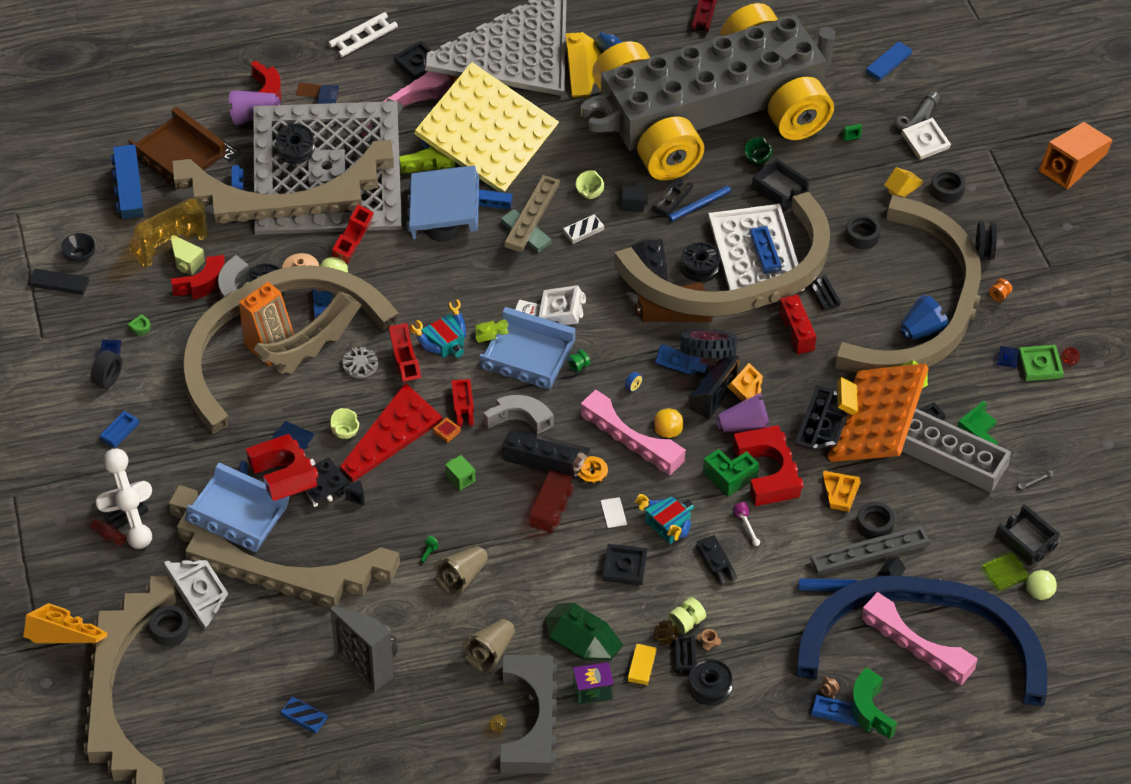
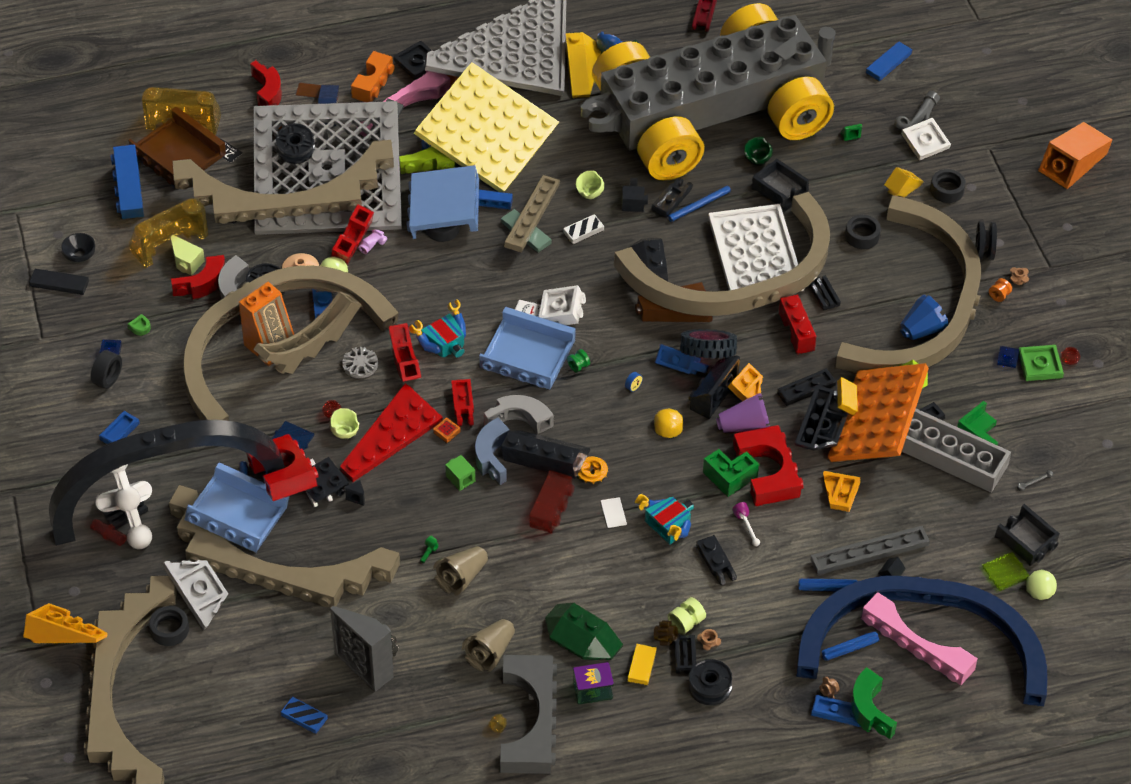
medium lavender cone [229,90,280,126] -> none
blue plate [232,165,244,191] -> none
white bar [328,12,398,58] -> none
lime plate [476,320,509,343] -> none
bright pink arch [581,390,686,475] -> none
black plate [602,544,647,585] -> none
black wheel [681,242,720,282] -> none
blue tile [749,226,782,274] -> none
black tyre [856,501,895,539] -> none
none -> black arch [49,420,285,546]
none -> clear yellow windscreen [142,87,221,135]
none -> clear red plate [322,400,342,418]
none -> orange arch [351,51,394,102]
none -> lavender arm [358,230,387,254]
none -> sand blue arch [475,417,509,485]
none -> black tile [777,368,836,406]
none -> blue axle [822,632,879,660]
none -> medium nougat plate [1010,267,1029,285]

